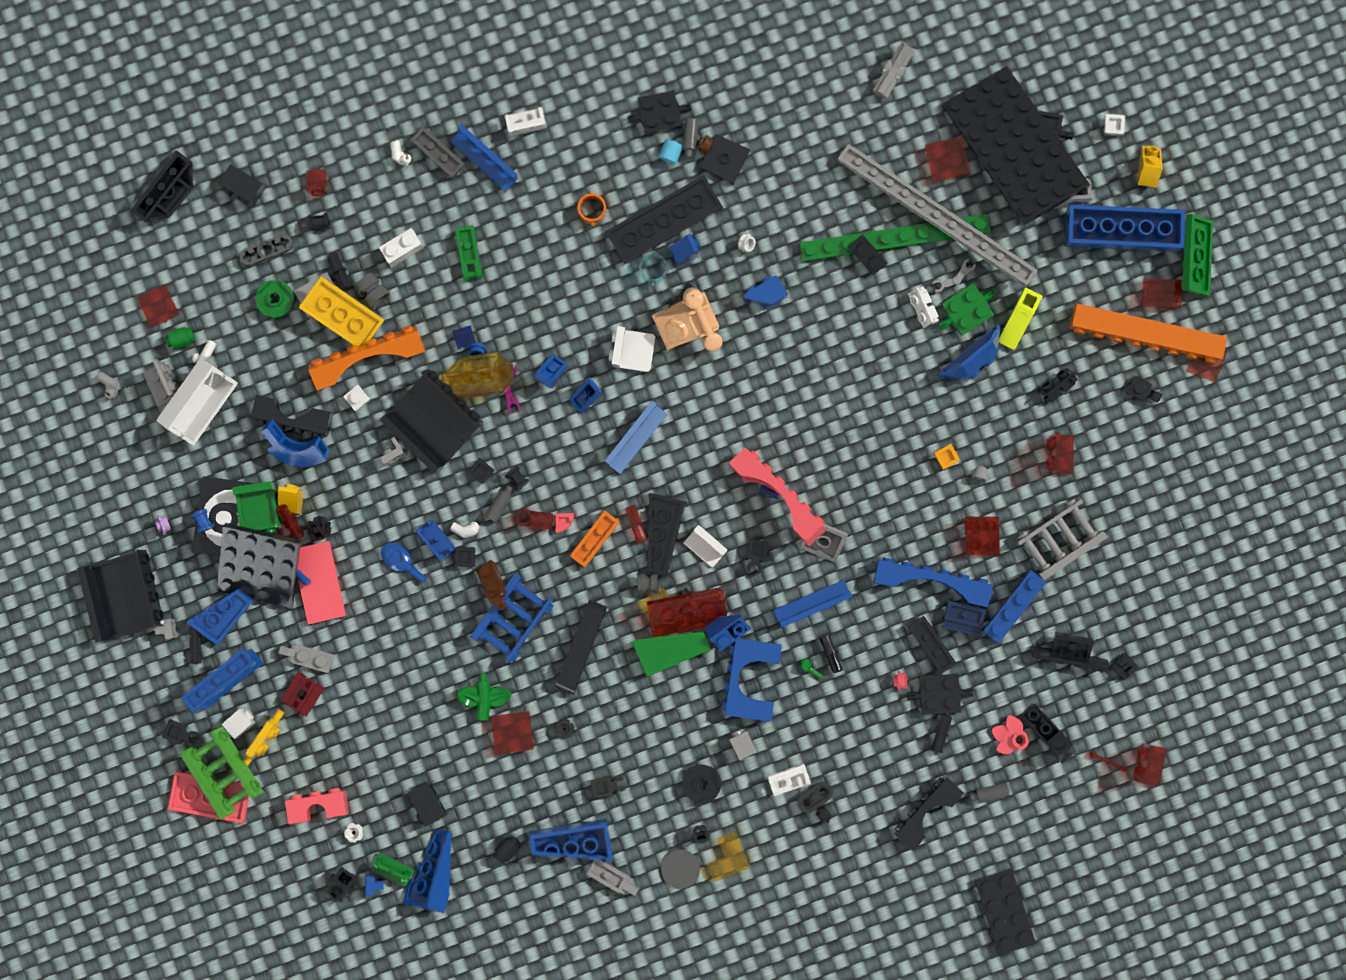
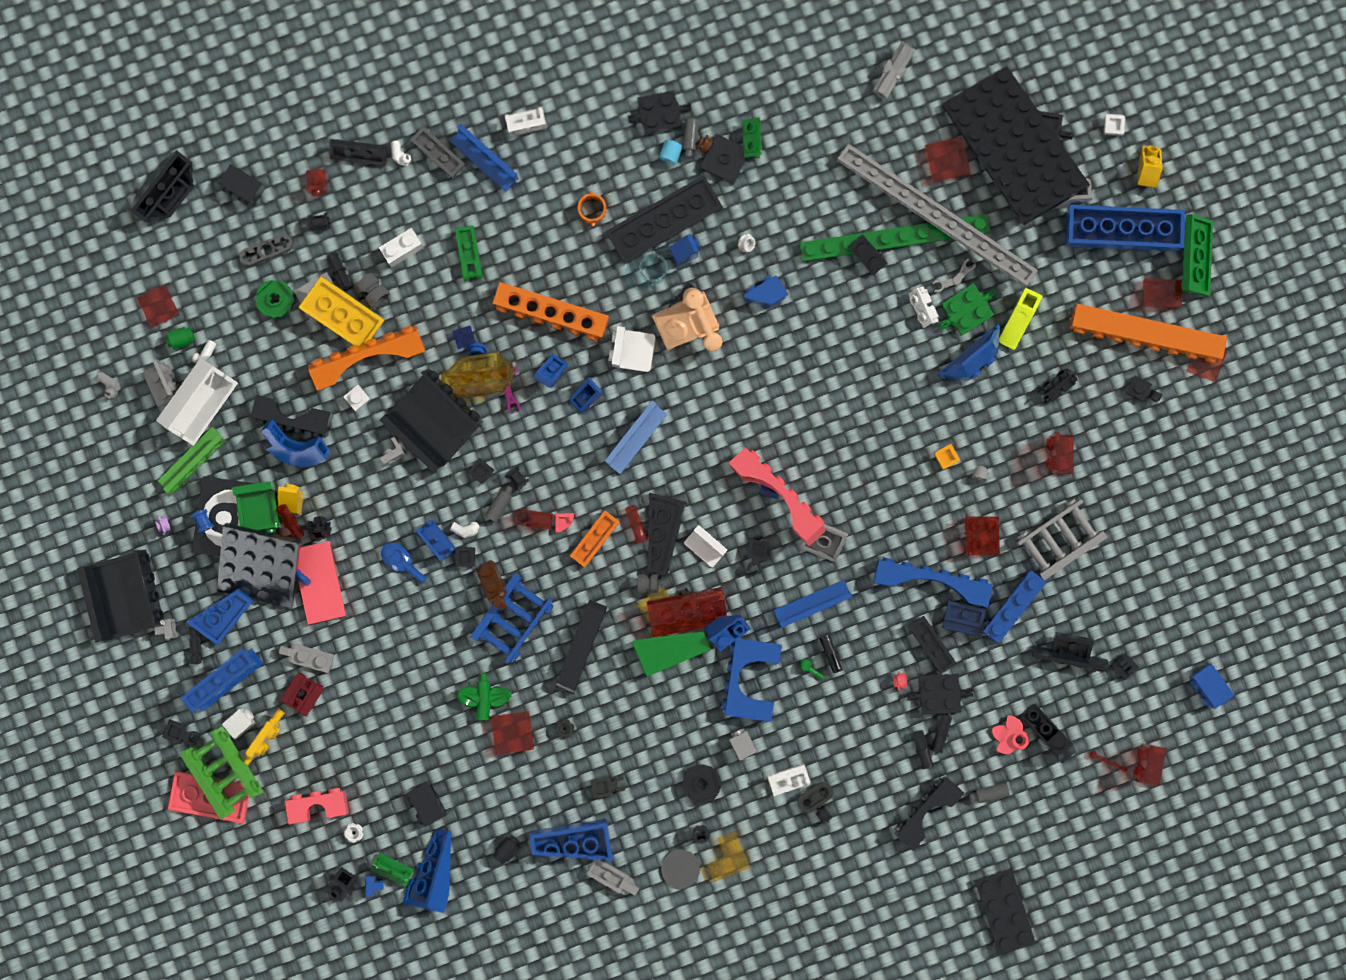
none -> bright green fence [158,427,227,495]
none -> black plate [329,139,387,166]
none -> orange brick [493,282,610,341]
none -> green hinge [742,117,762,159]
none -> black axle [912,730,934,769]
none -> blue brick [1189,663,1235,709]

